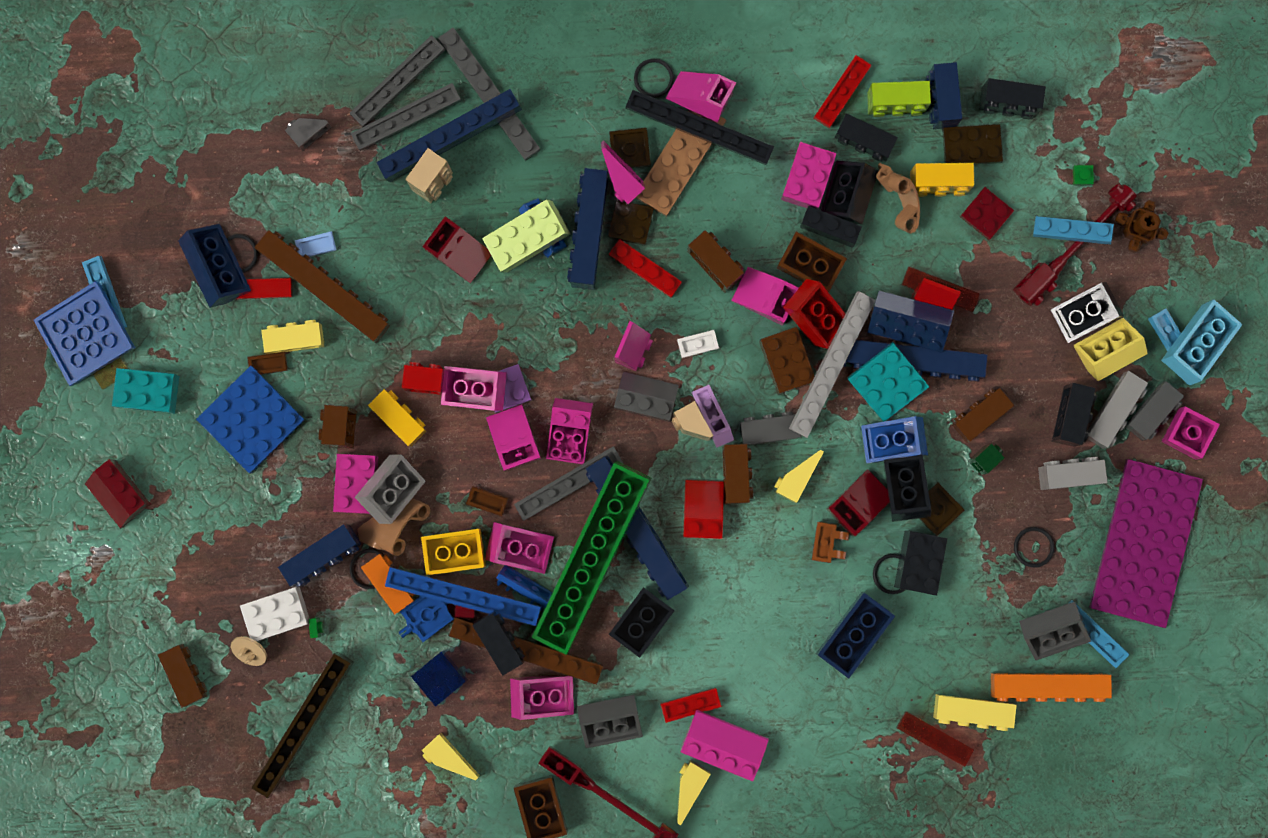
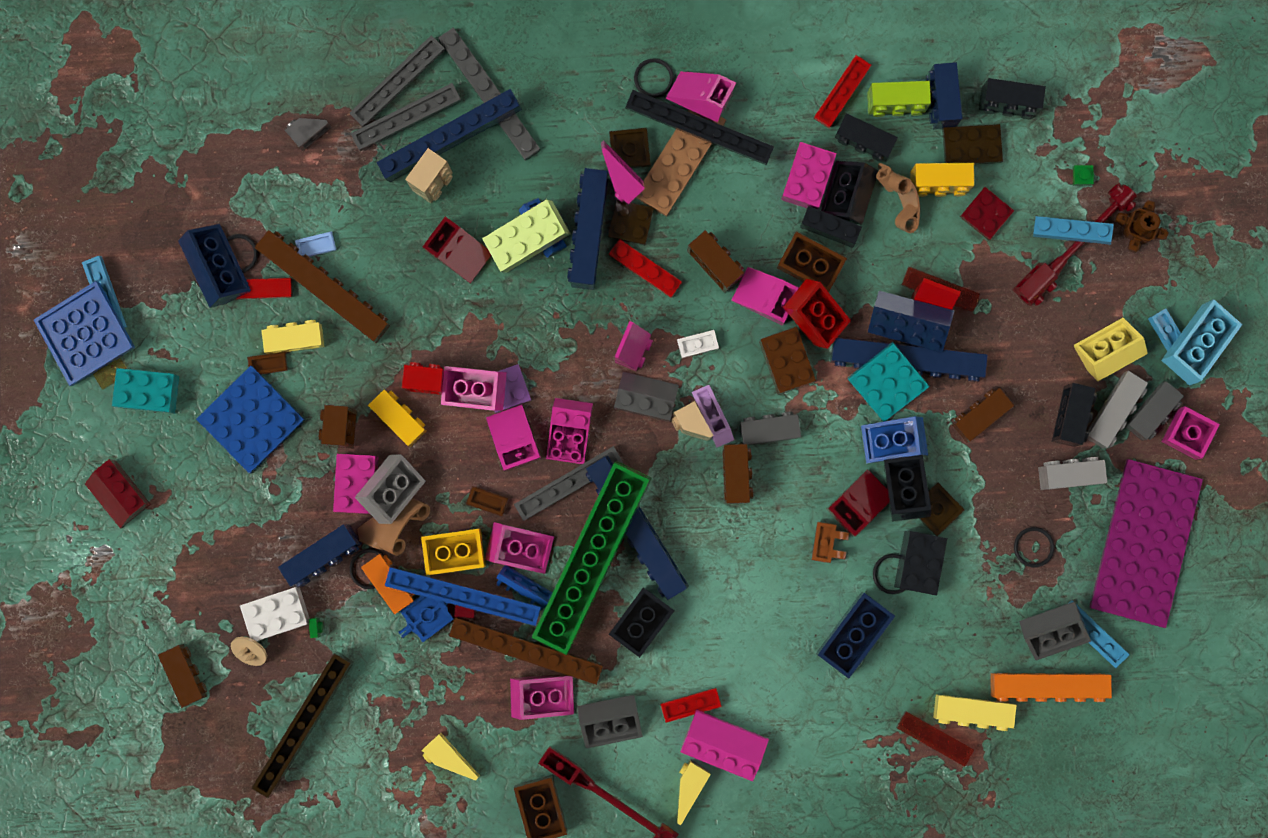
clear blue brick [411,650,467,707] -> none
black brick [472,611,525,676] -> none
red slope [683,480,724,539] -> none
light yellow slope [774,450,824,503] -> none
light grey plate [789,291,876,438] -> none
dark green brick [968,443,1005,475] -> none
slope [1051,282,1124,343] -> none

